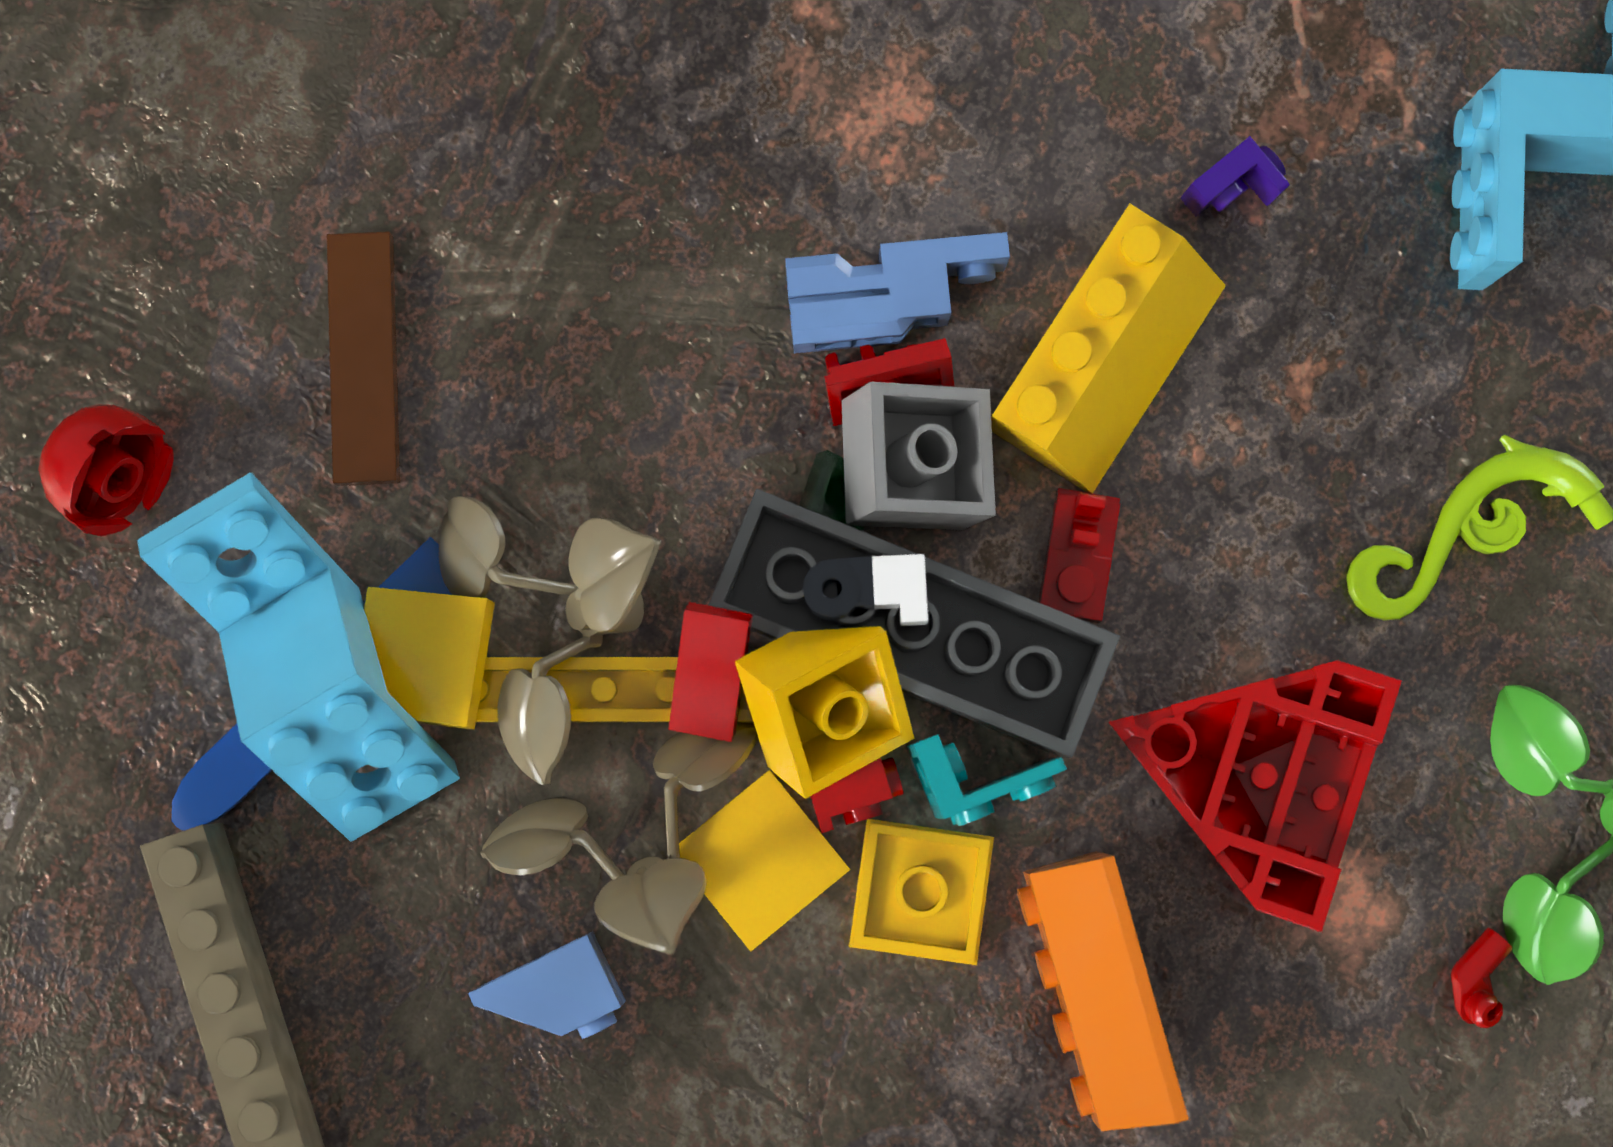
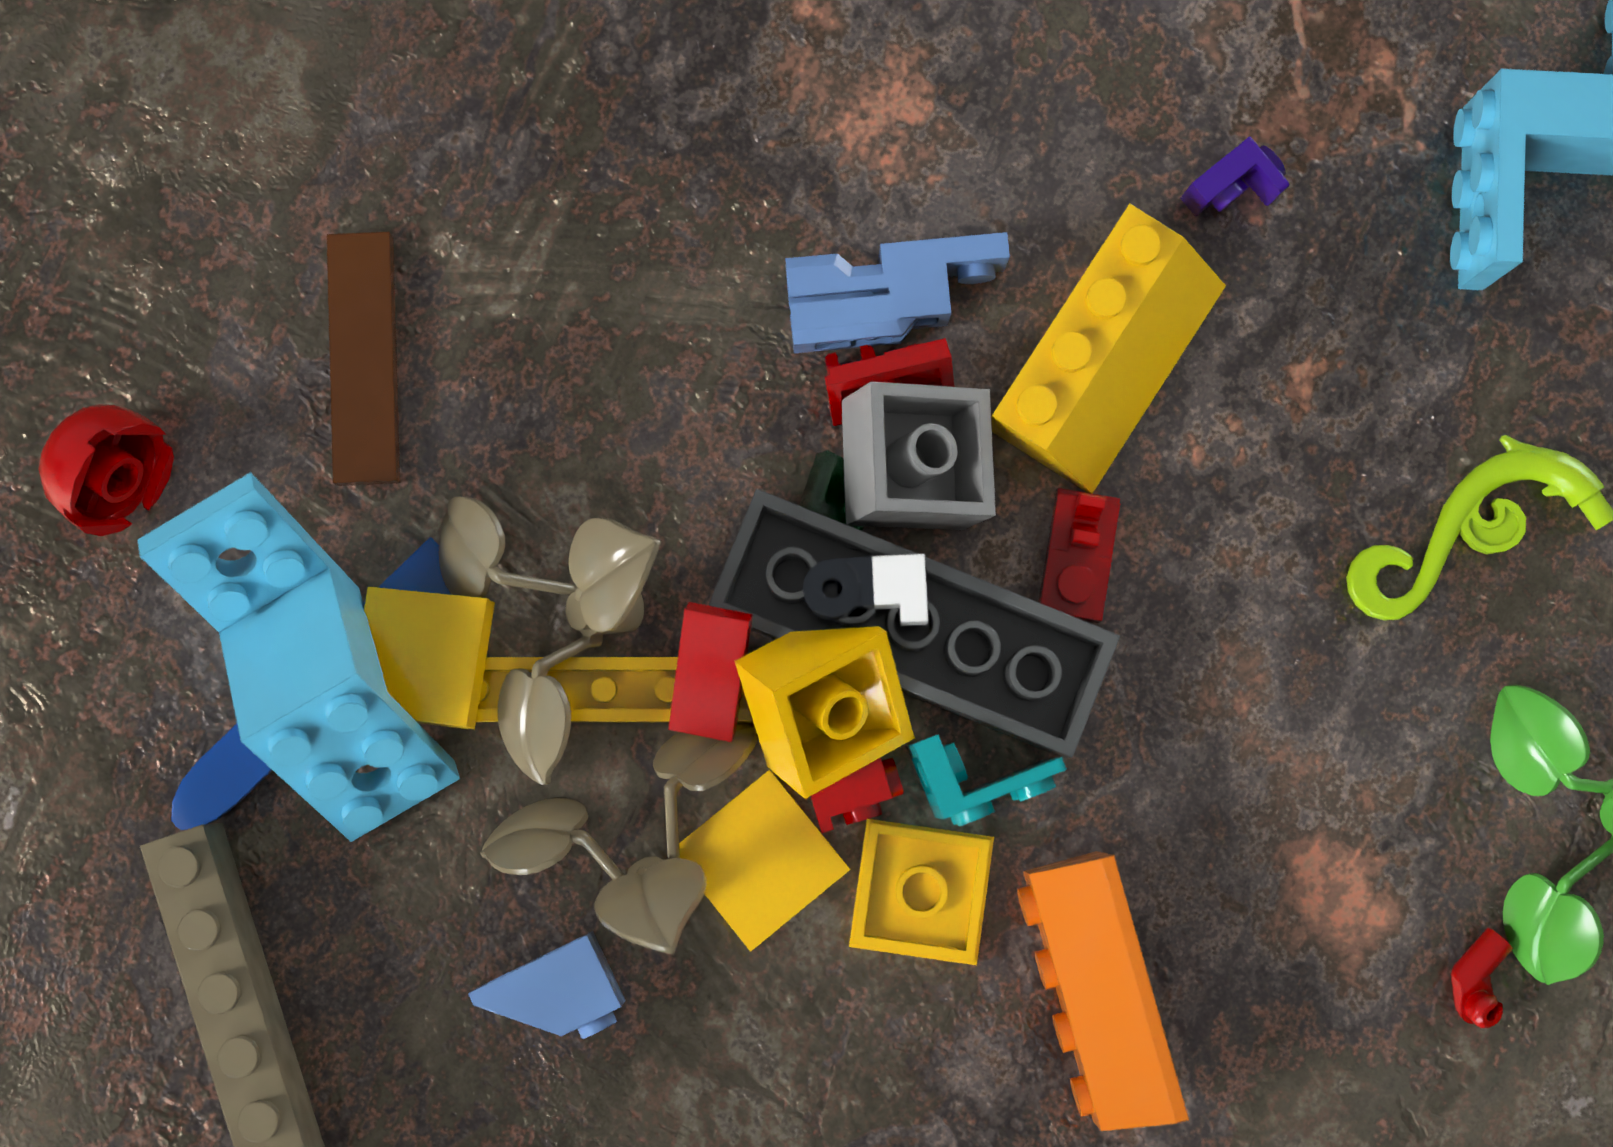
red wedge [1108,660,1402,932] -> none

